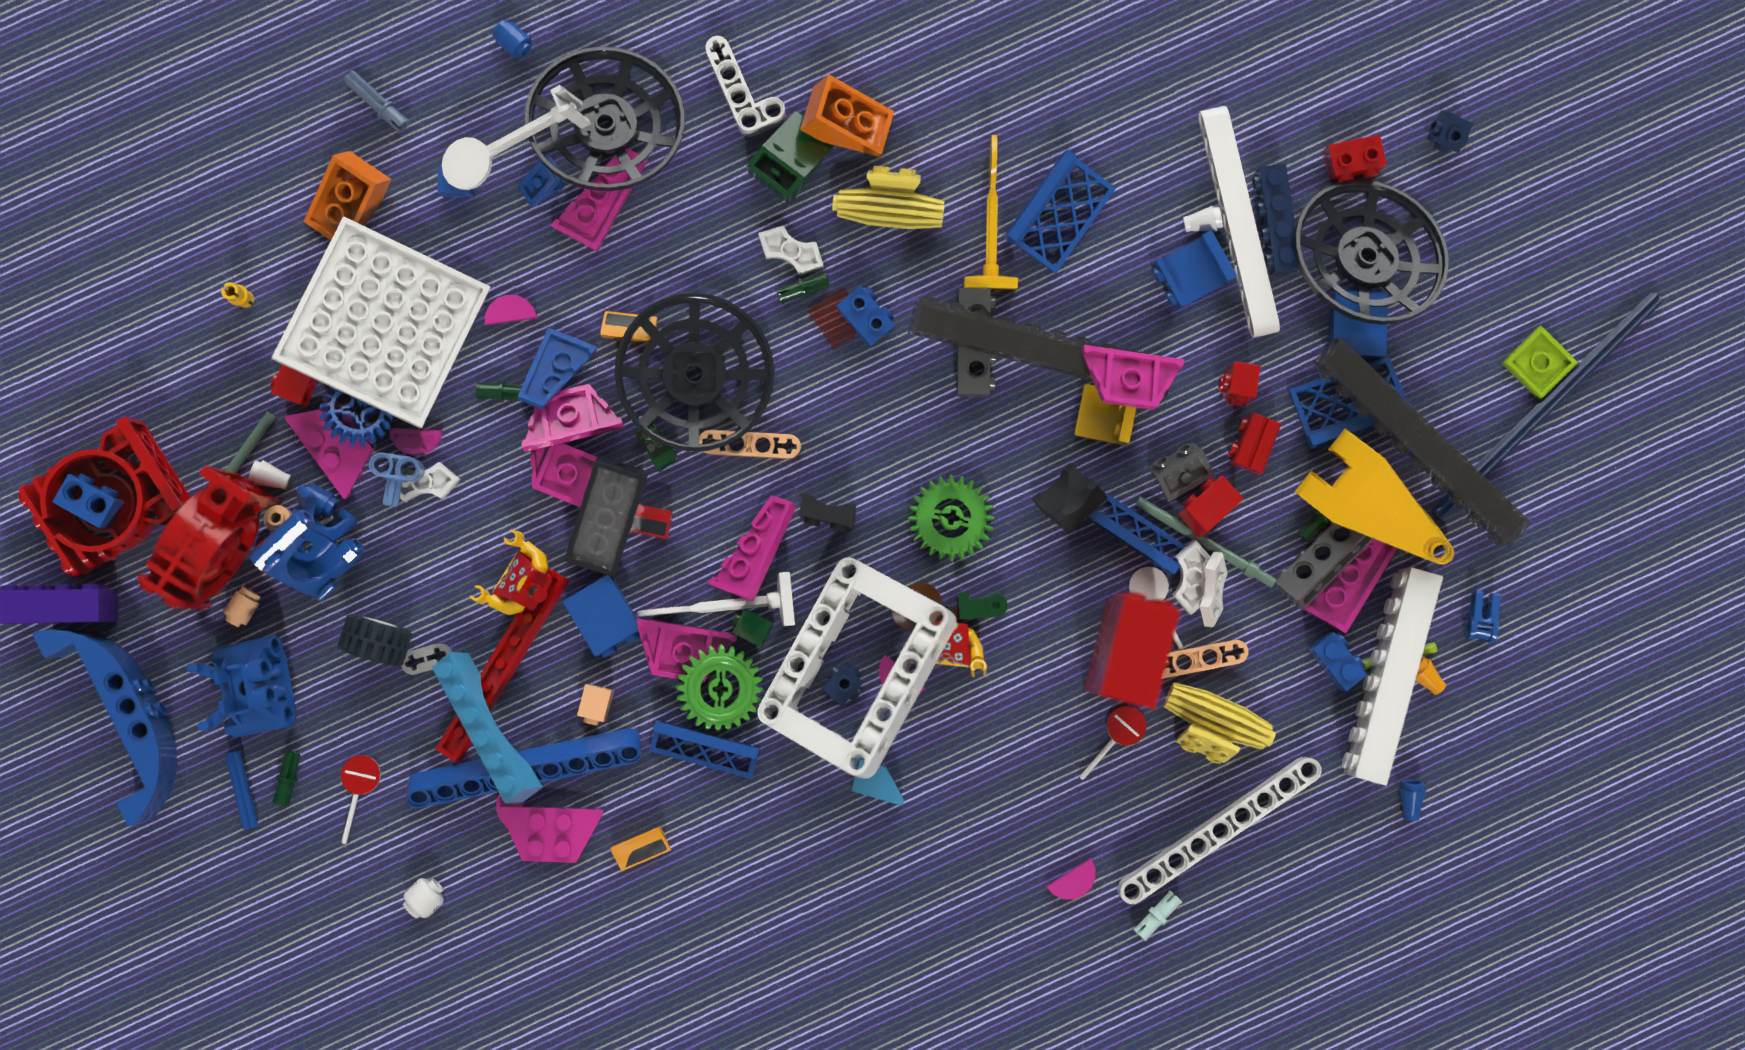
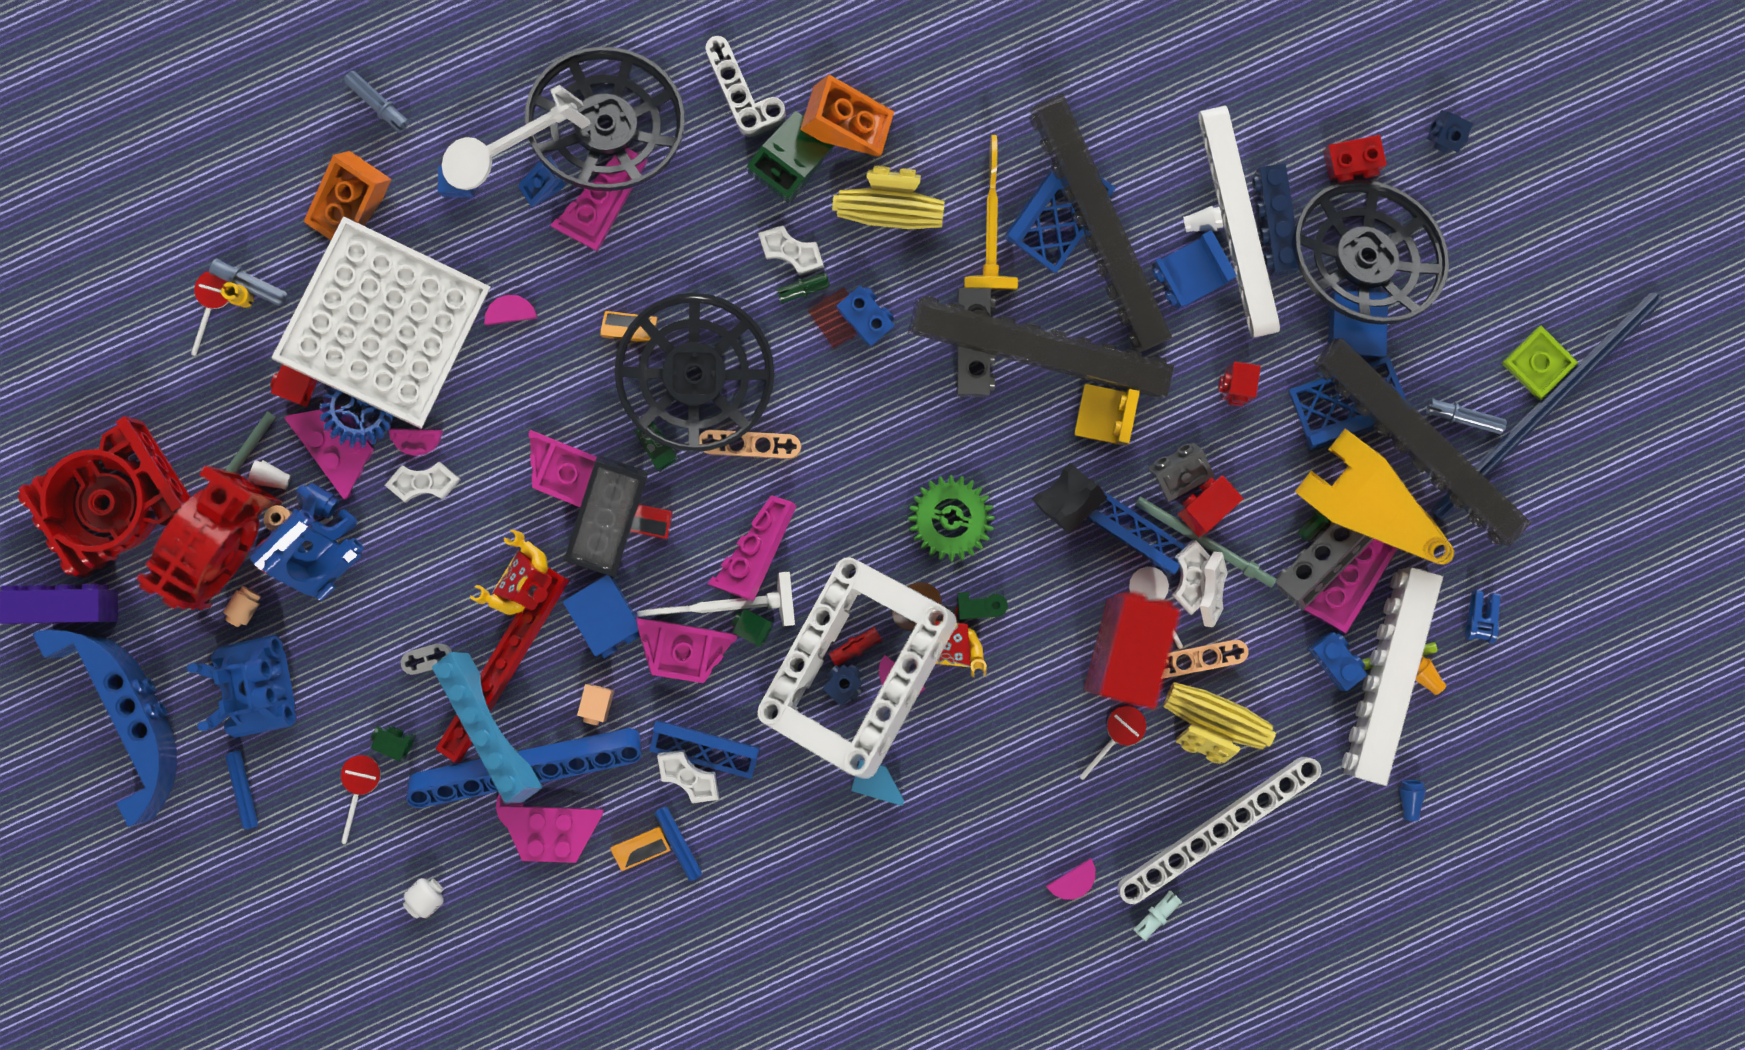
blue brick [53,473,125,529] -> none
dark green axle [272,751,301,805] -> none
black wheel [337,614,413,666] -> none
medium blue beam [369,453,425,507] -> none
dark green axle [476,381,523,403] -> none
blue brick [492,20,532,59] -> none
blue wing [518,327,597,410] -> none
dark pink wing [521,384,624,452] -> none
bright green gear [675,644,763,732] -> none
black brick [799,494,857,532] -> none
dark pink wing [1081,345,1185,410] -> none
red brick [1228,412,1281,475] -> none
none -> red piece [191,271,229,356]
none -> sand blue axle [209,258,287,306]
none -> dark green brick [370,725,416,762]
none -> blue axle [654,806,702,881]
none -> white tile [657,750,719,803]
none -> red pin [828,626,883,667]
none -> clear smoke brick [1029,93,1172,352]
none -> sand blue axle [1426,398,1507,434]

